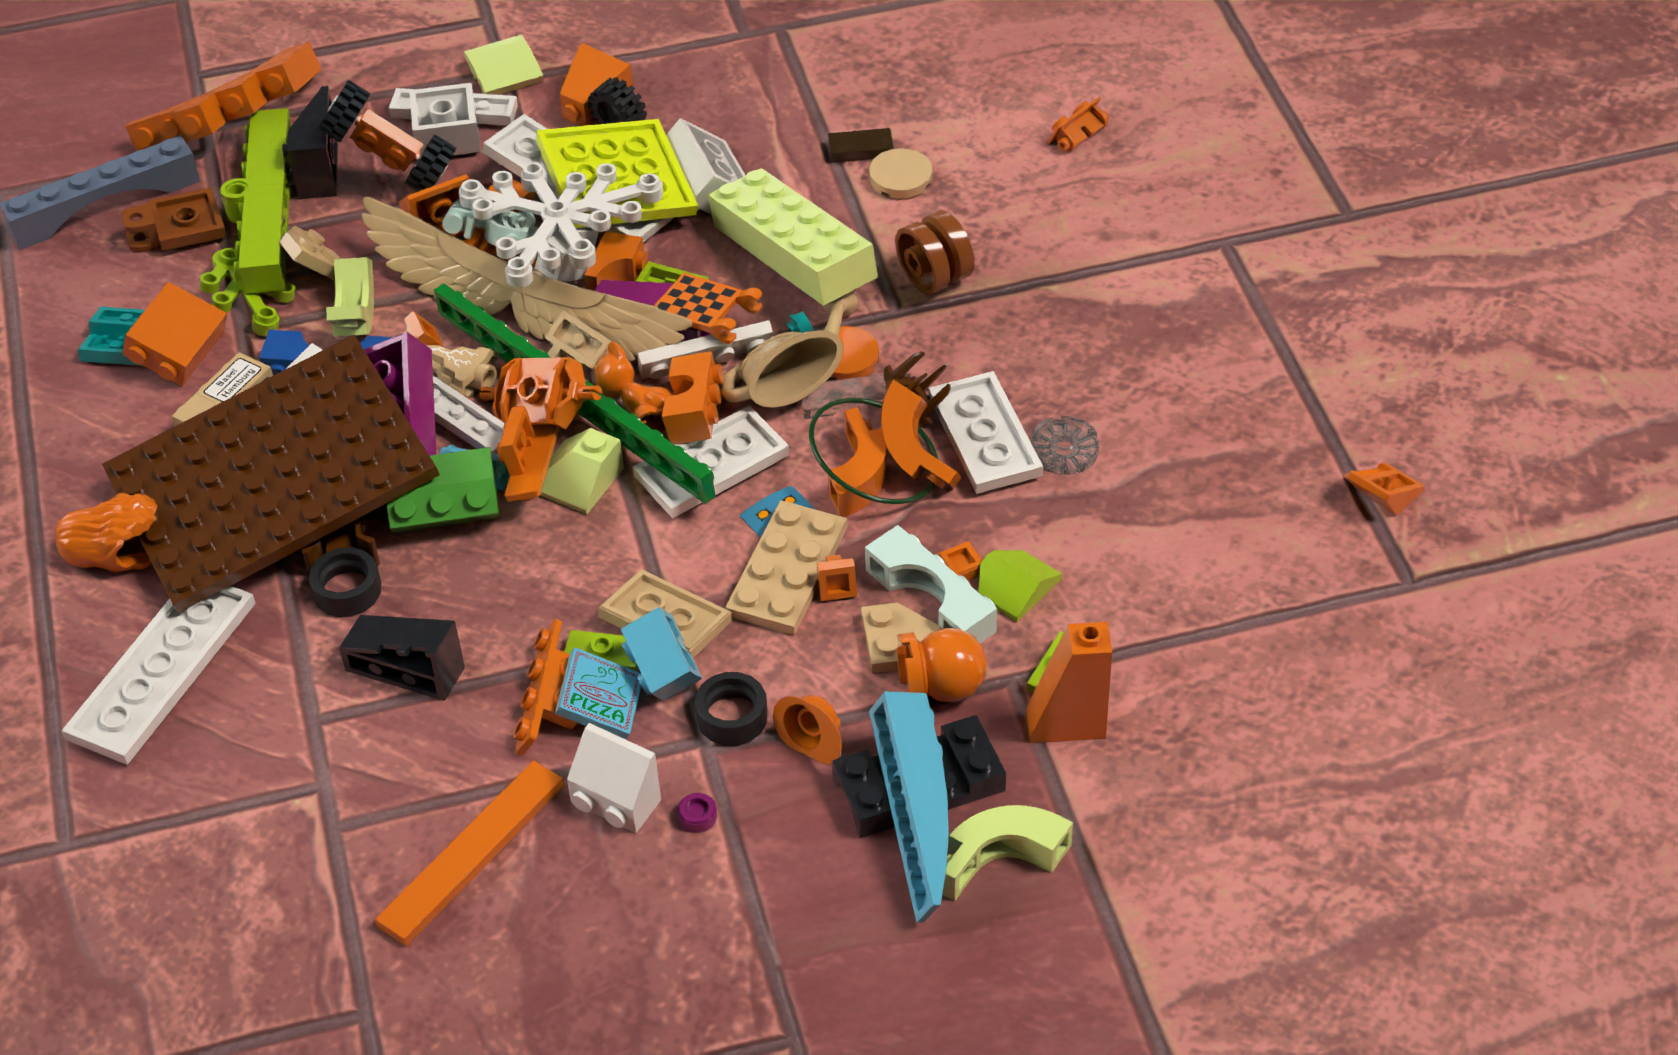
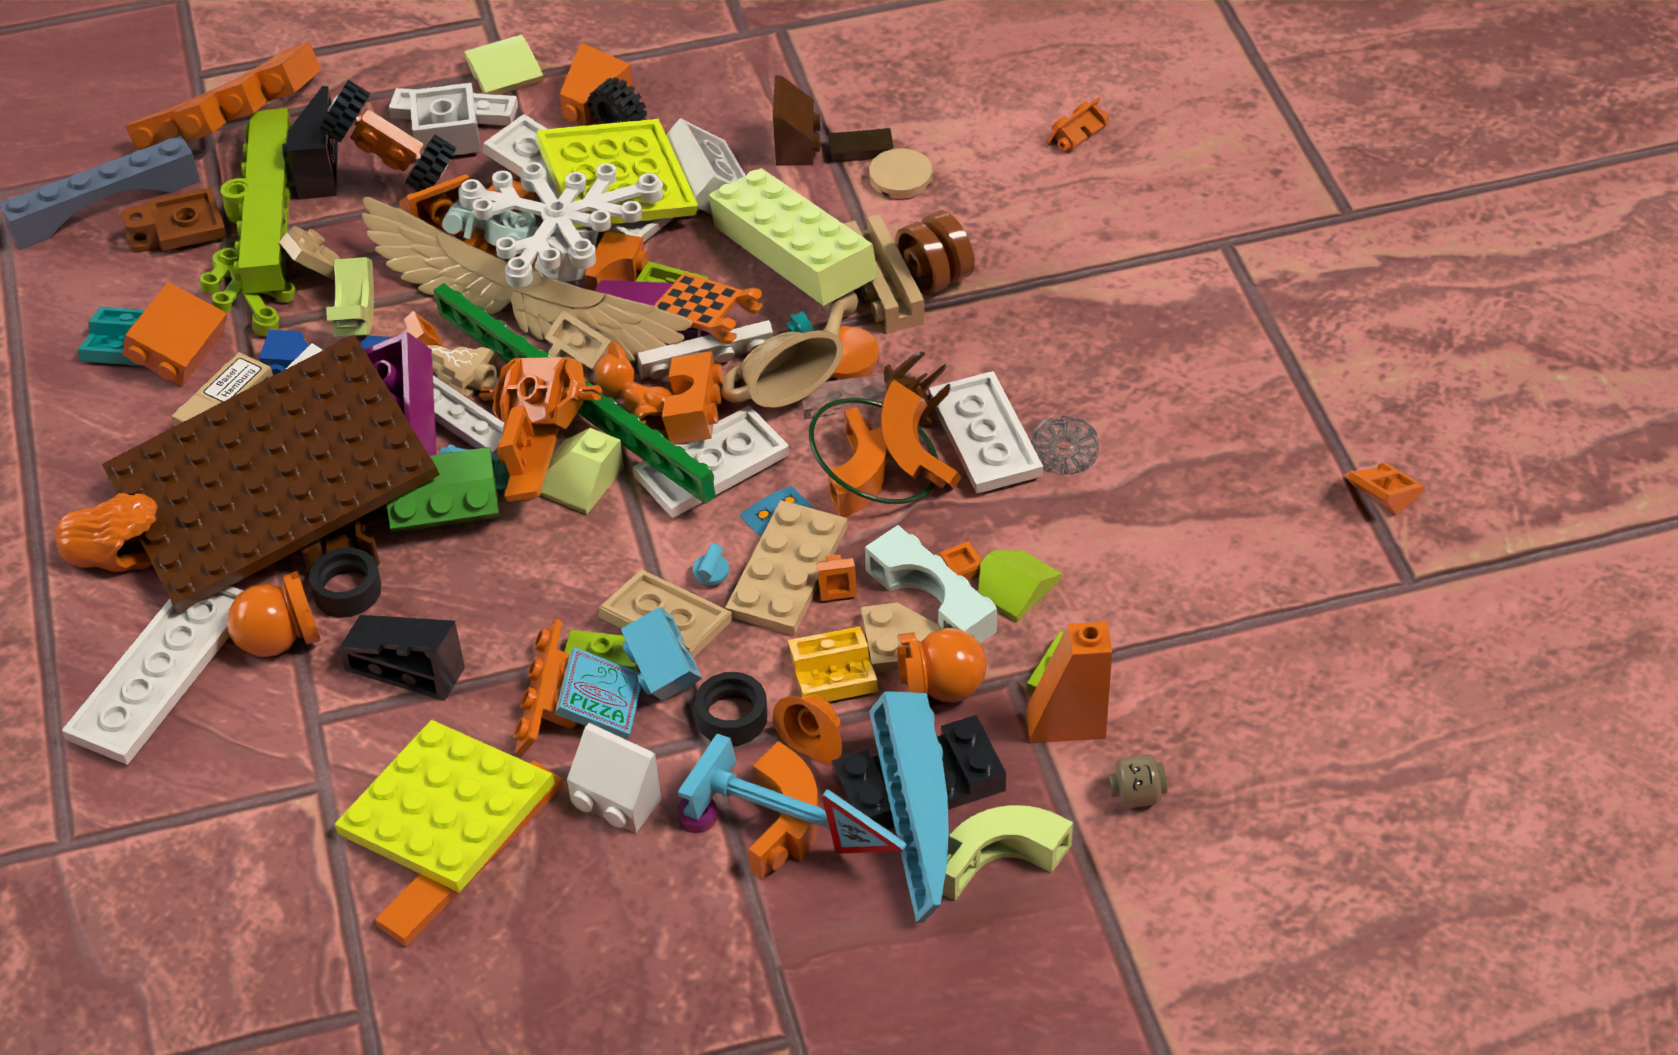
none -> orange tile [227,571,321,657]
none -> neon yellow plate [334,720,555,893]
none -> medium azure piece [678,734,906,854]
none -> medium azure plate [693,544,729,585]
none -> orange arch [748,741,819,880]
none -> reddish brown slope [773,75,821,165]
none -> yellow slope [788,626,879,702]
none -> tan brick [843,214,924,334]
none -> dark tan head [1108,755,1167,808]

